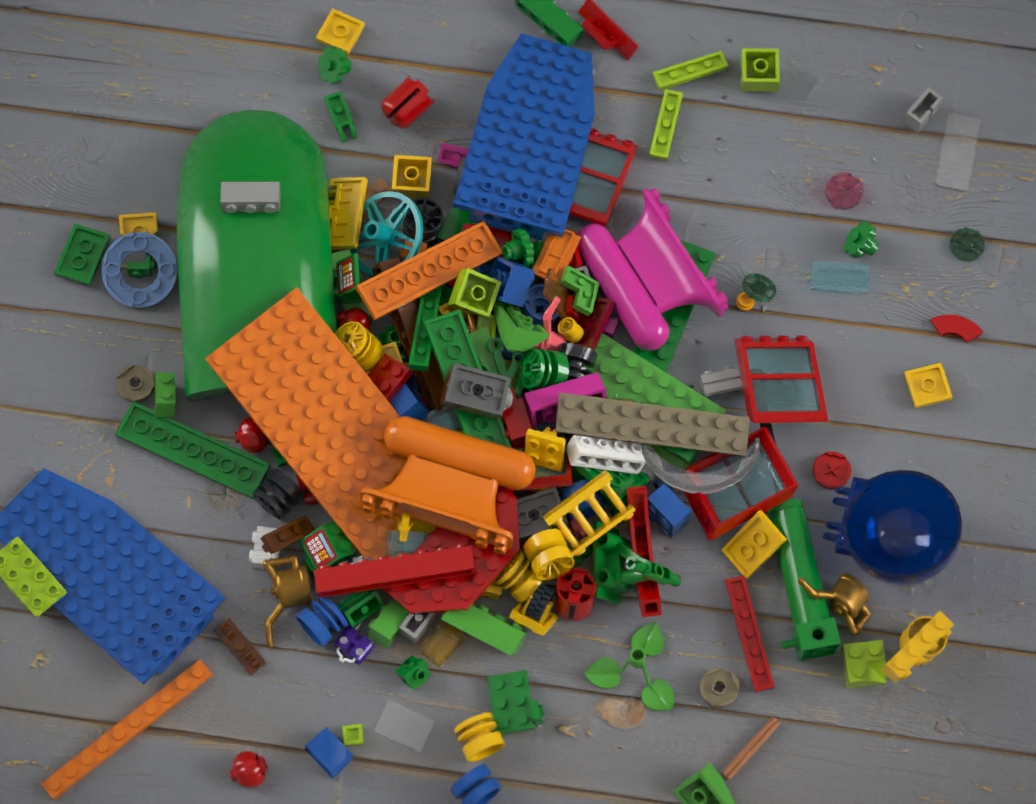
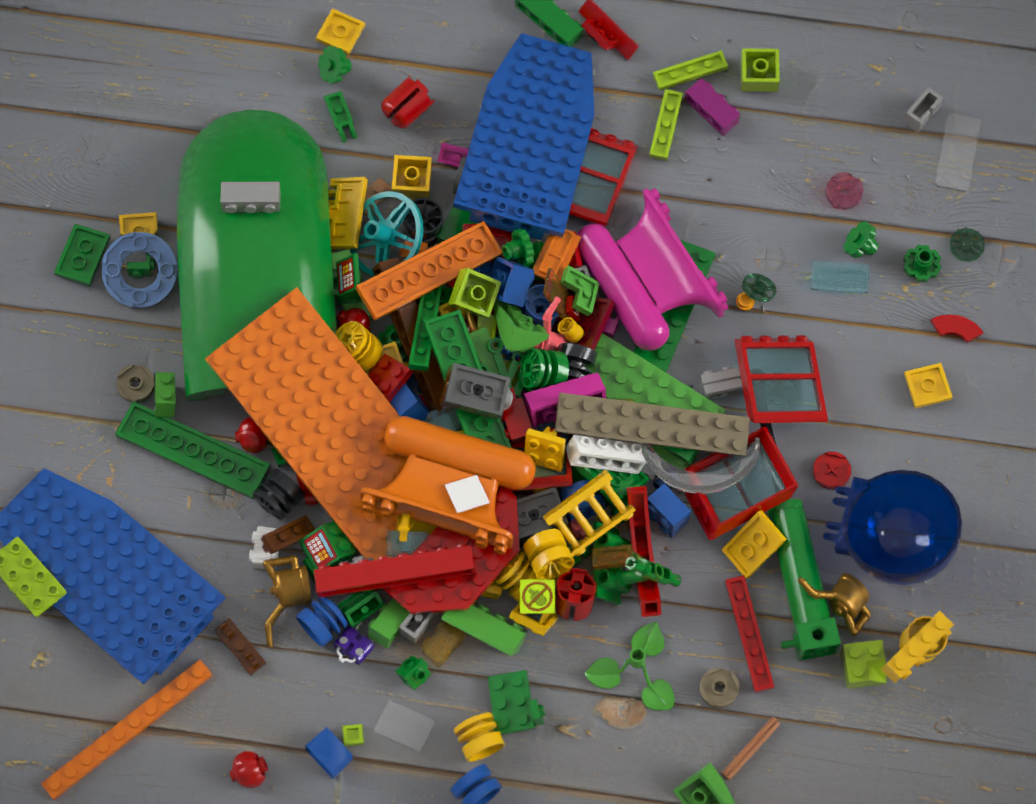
none -> white sticker [445,475,490,513]
none -> clear neon green sticker [520,580,555,613]
none -> clear orange plate [592,545,633,570]
none -> magenta brick [684,78,740,136]
none -> green plant [903,245,941,282]

